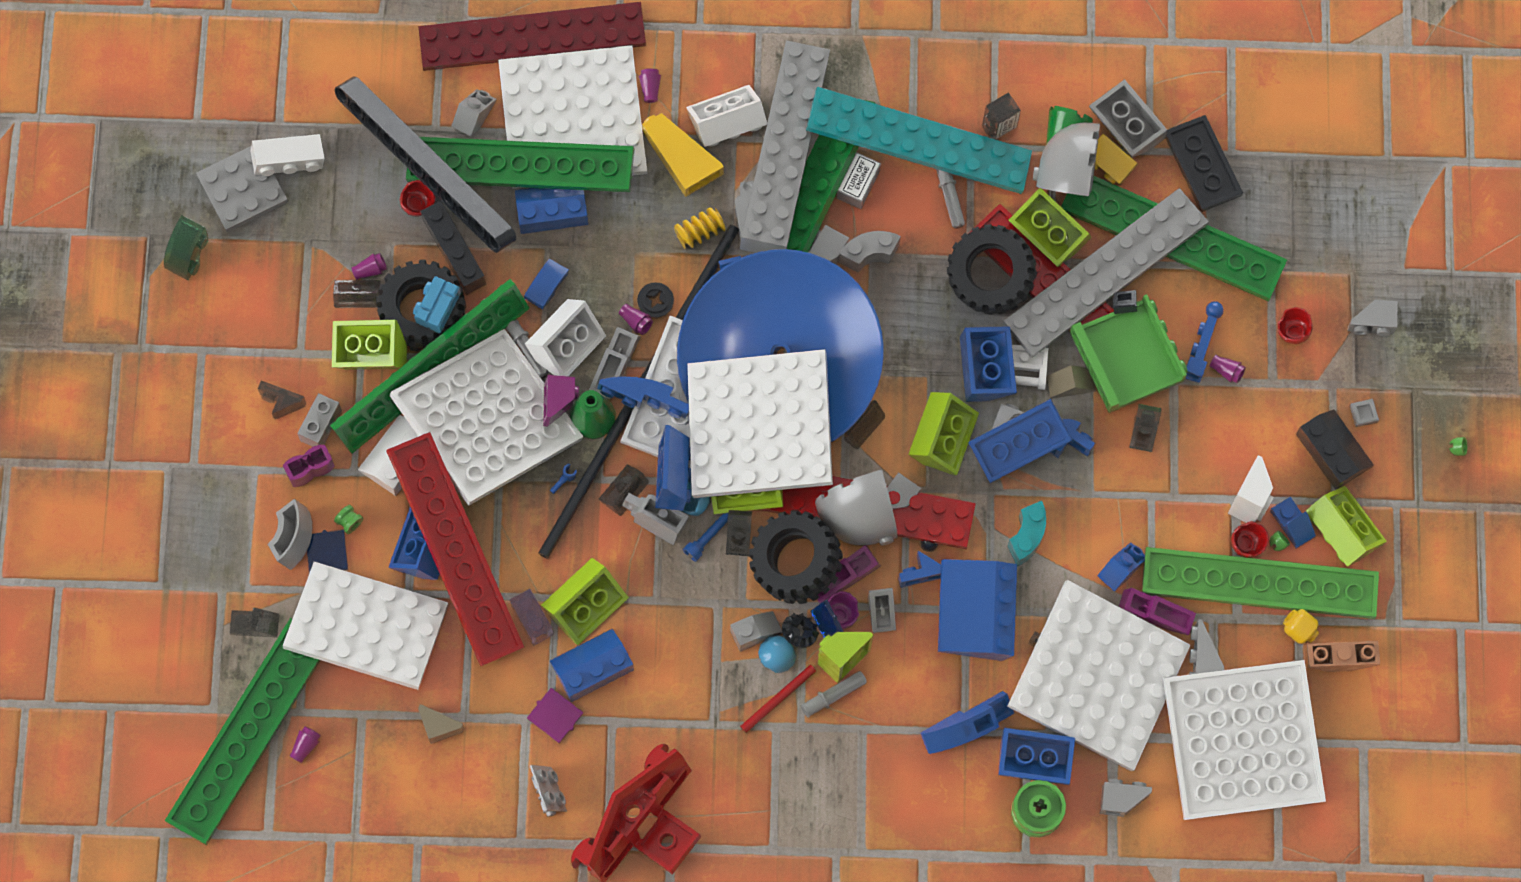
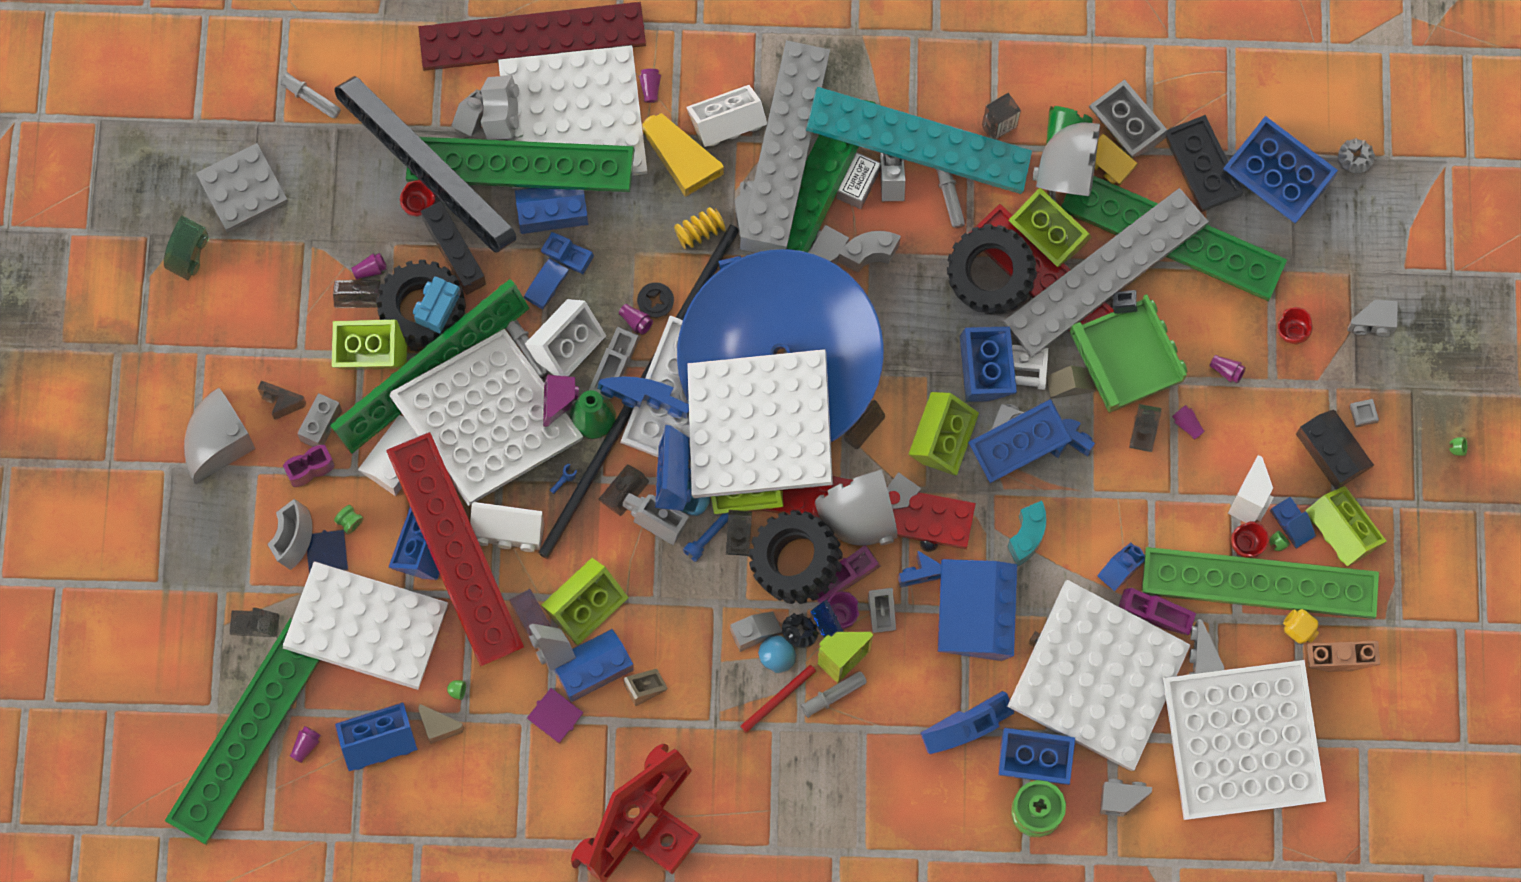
white brick [250,134,325,176] -> none
light grey hinge [530,765,567,817] -> none
blue plate [1185,301,1224,383] -> none
none -> light grey brick [184,388,255,484]
none -> light grey axle [279,72,341,118]
none -> blue slope [335,702,418,771]
none -> bright green hinge [447,680,466,700]
none -> white slope [470,502,544,552]
none -> light grey brick [481,75,519,140]
none -> light grey slope [529,624,576,671]
none -> blue slope [541,232,594,275]
none -> dark tan slope [624,669,668,706]
none -> light grey slope [880,153,905,201]
none -> magenta cone [1172,405,1205,440]
none -> blue slope [1223,116,1338,224]
none -> light grey gear [1338,138,1375,173]

